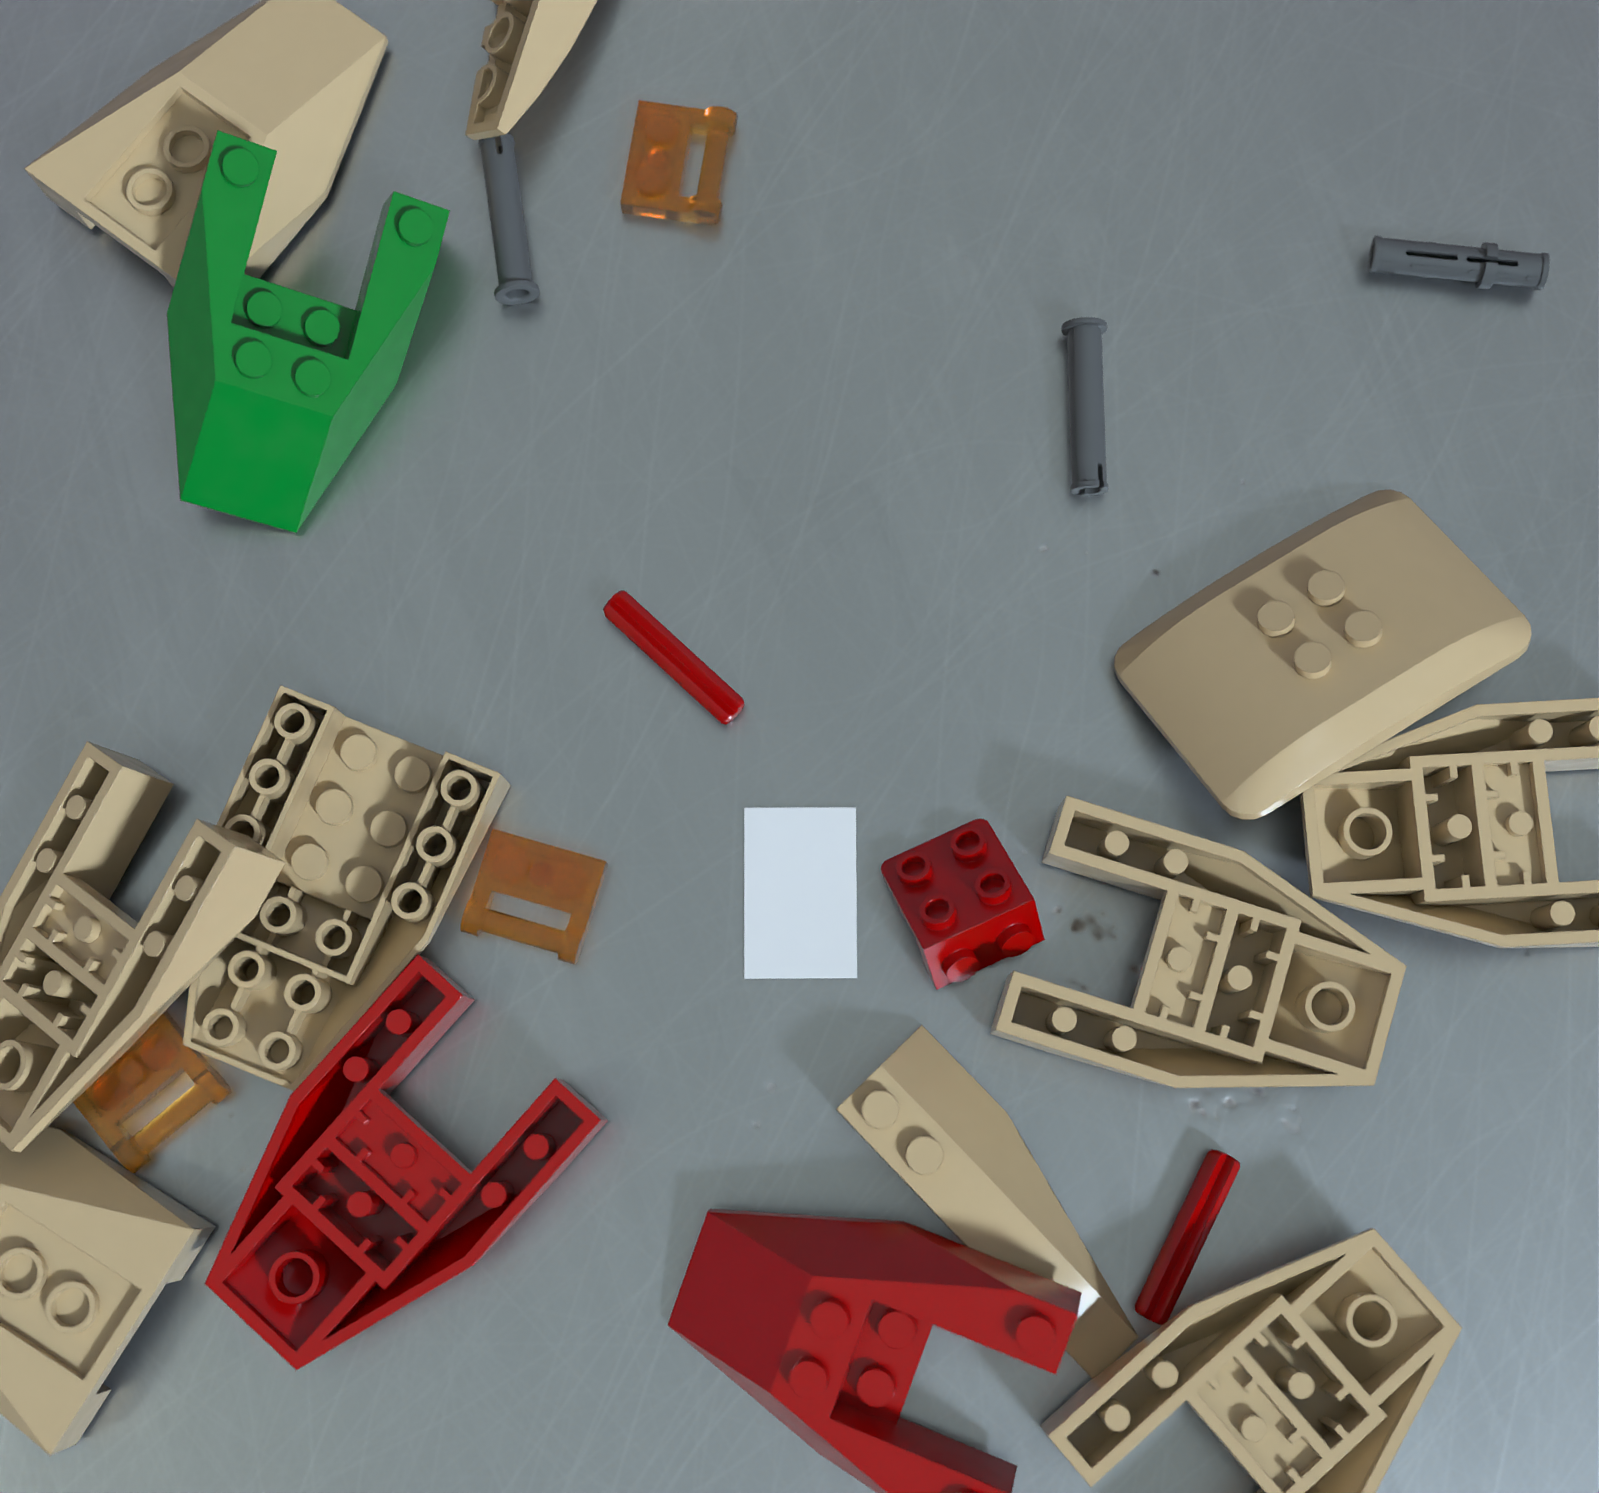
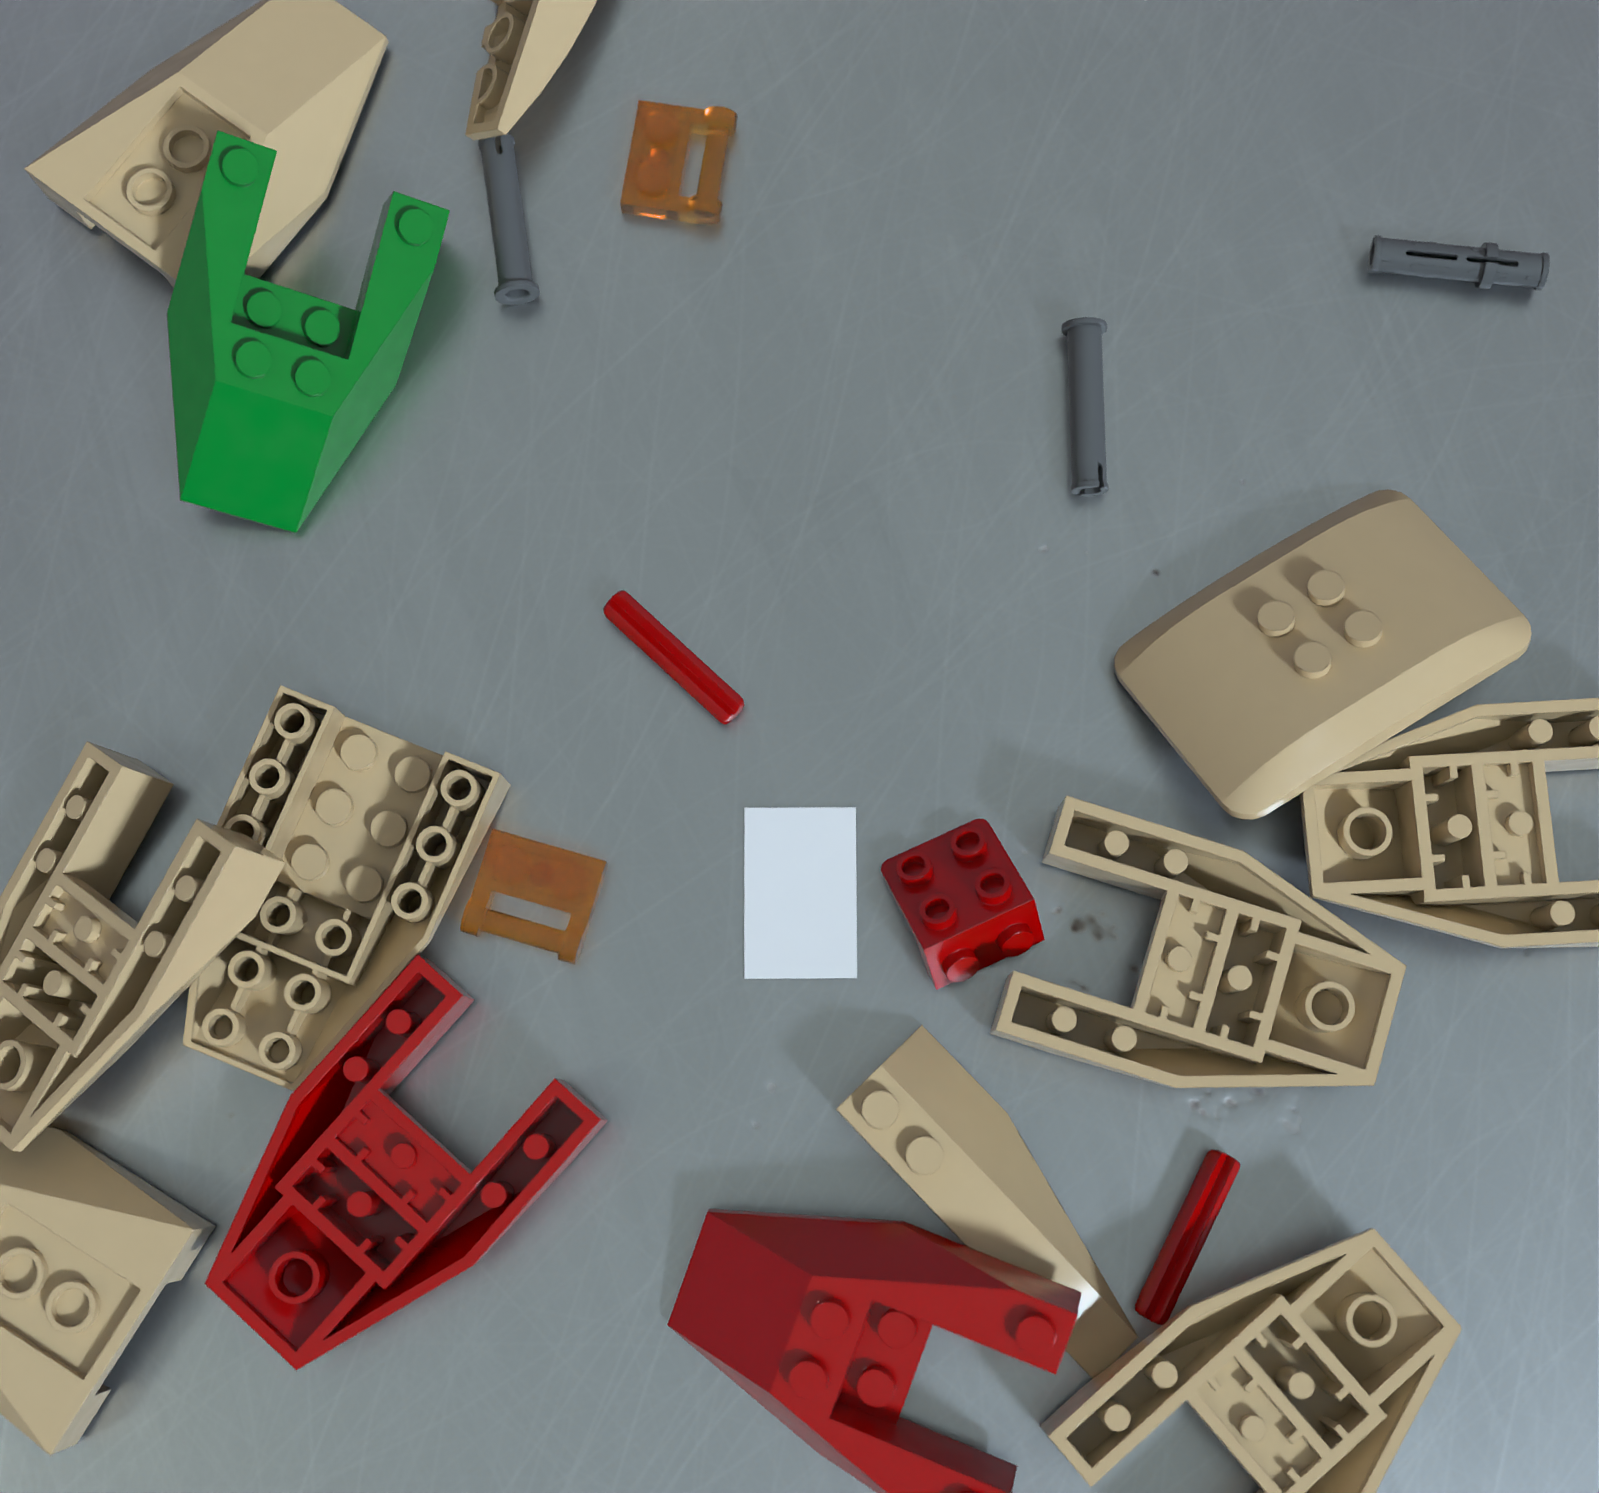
clear orange plate [73,1010,232,1173] -> none

